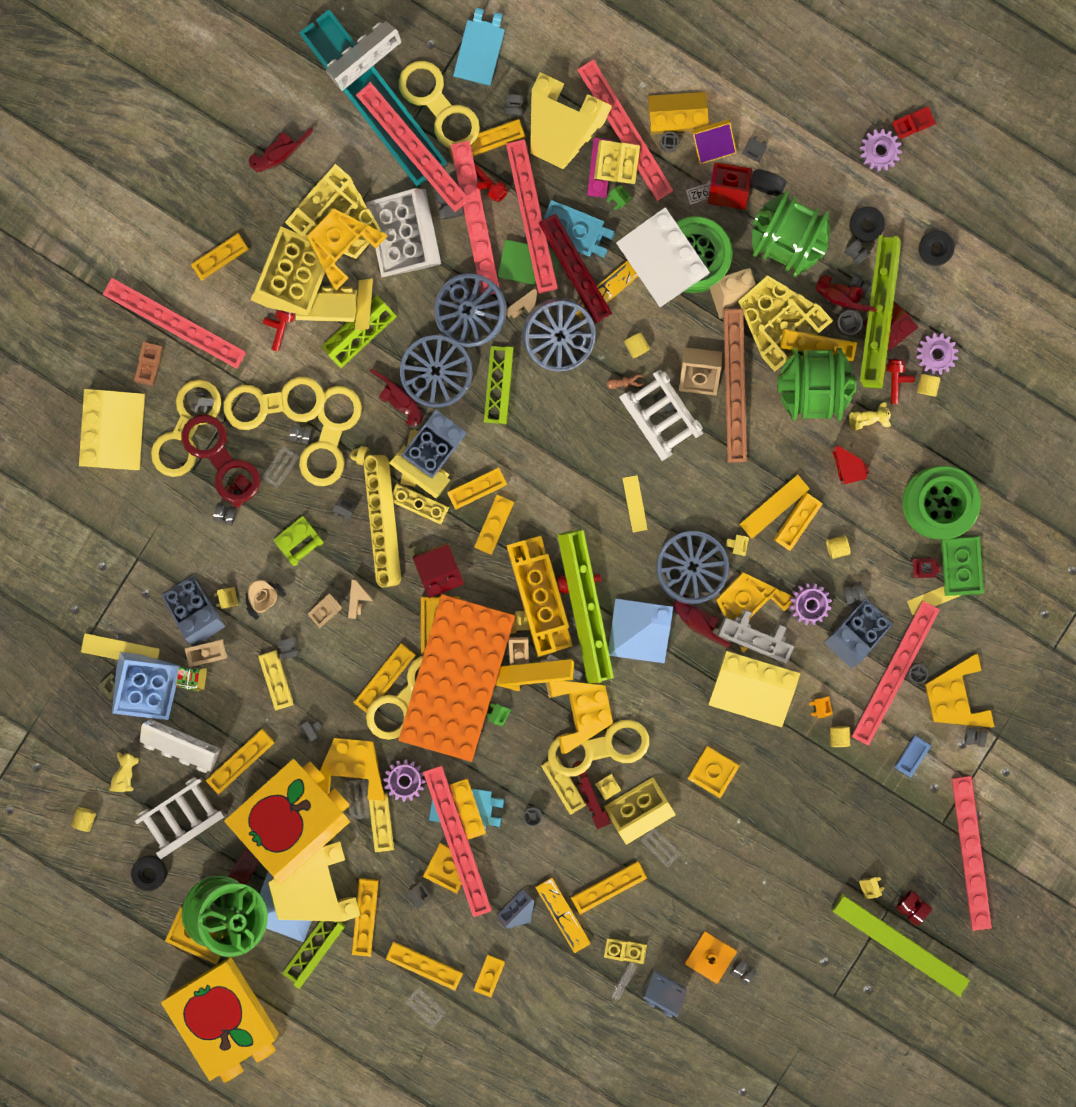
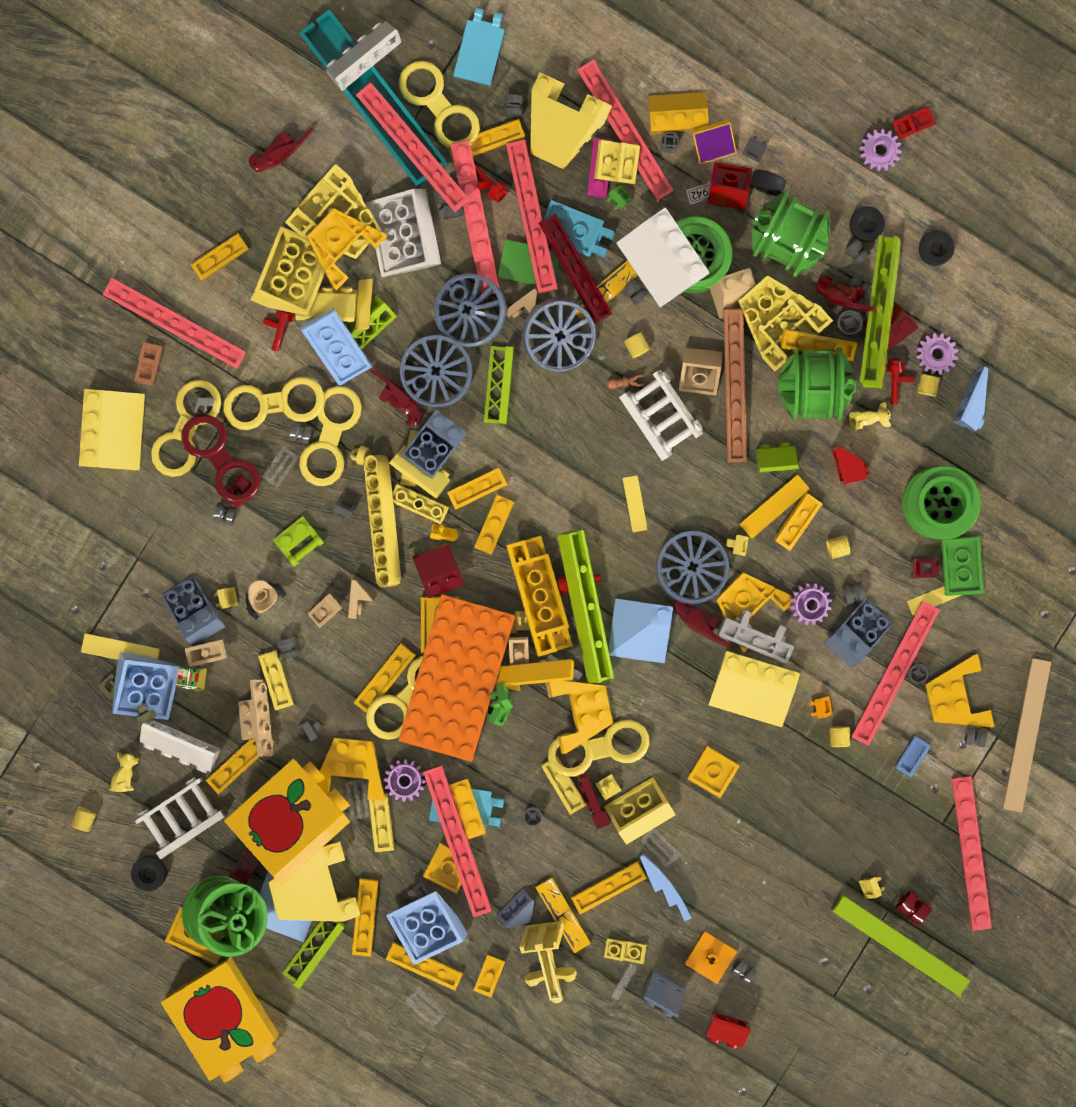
none -> olive tile [136,703,157,725]
none -> tan bracket [238,680,274,757]
none -> light blue tile [300,308,372,386]
none -> light blue slope [386,891,468,965]
none -> yellow piece [430,524,459,541]
none -> bright green tile [490,683,513,710]
none -> light yellow piece [520,921,577,1003]
none -> dark grey wheel [622,279,649,305]
none -> light blue slope [640,853,691,921]
none -> red slope [705,1011,751,1049]
none -> lime slope [755,443,799,473]
none -> light blue slope [953,366,988,432]
none -> tan tile [1003,658,1051,812]

